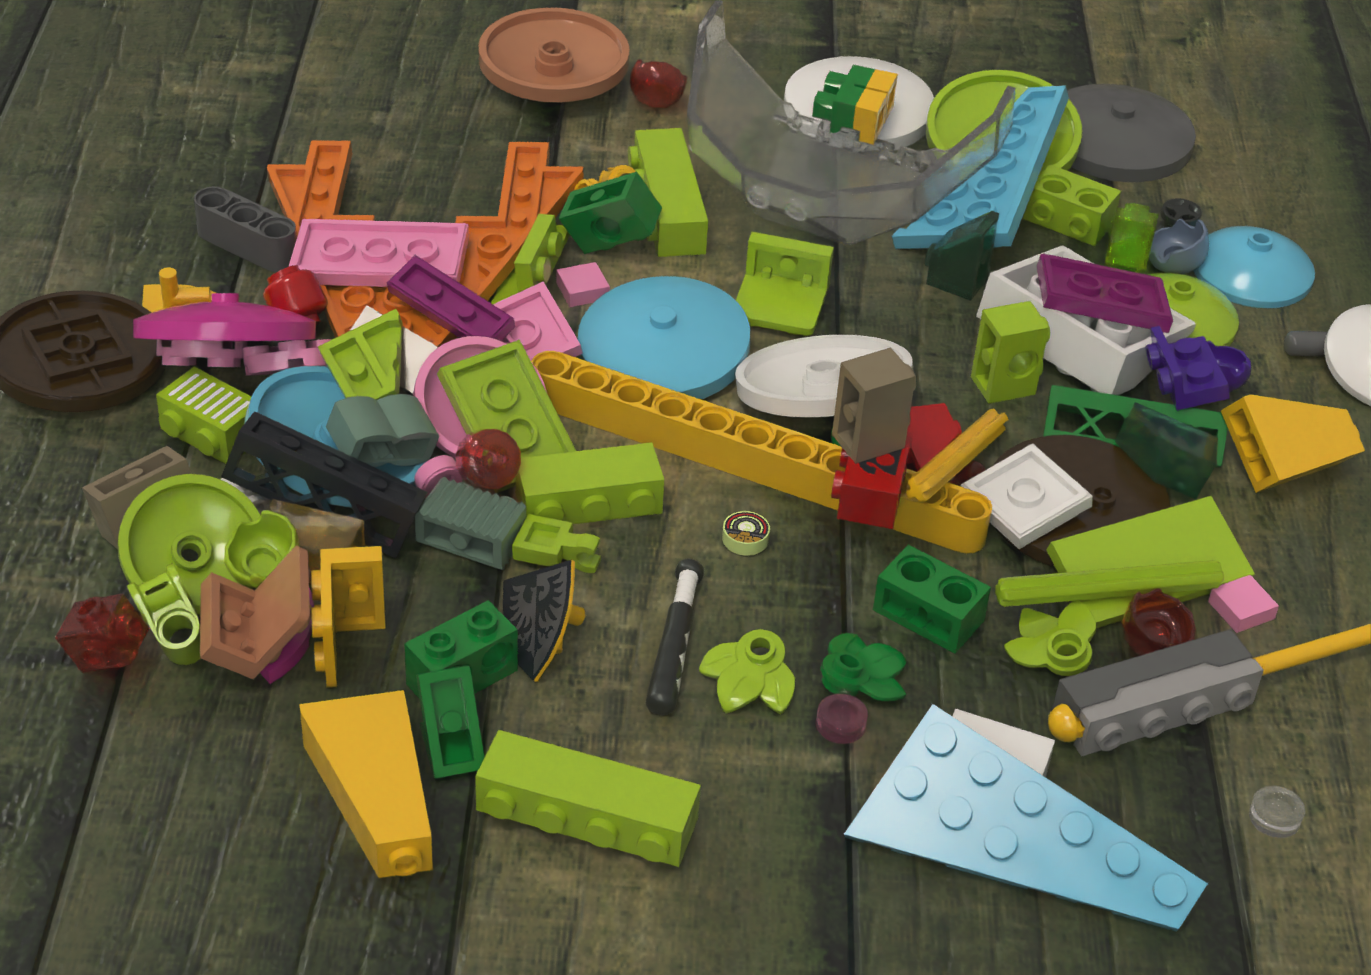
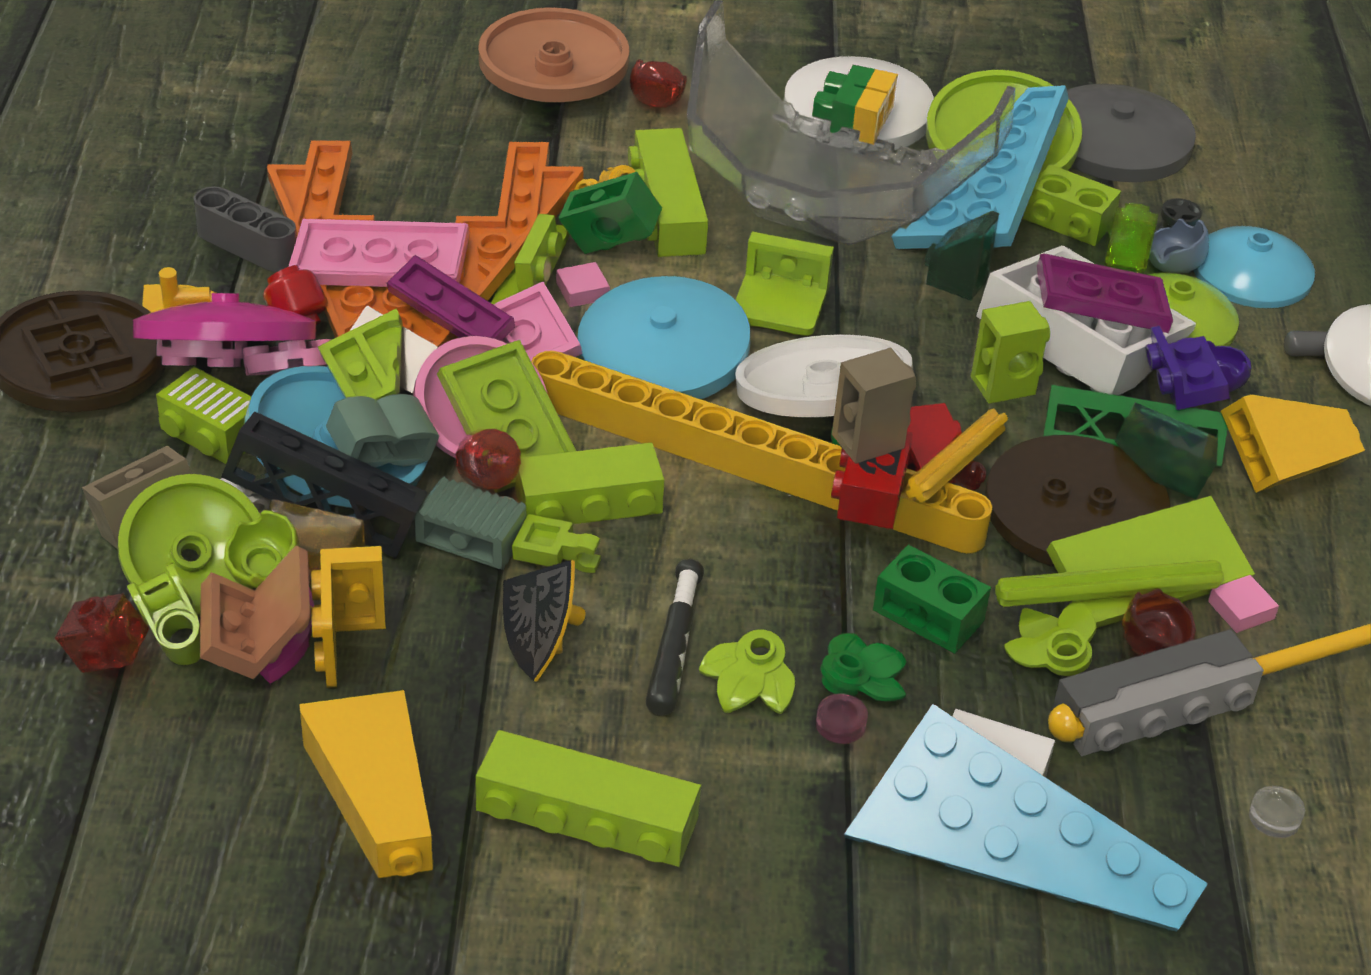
green brick [404,600,518,699] -> none
bright pink tile [414,455,463,499] -> none
green slope [416,665,484,778] -> none
tile [722,511,770,556] -> none
white tile [960,443,1093,549] -> none

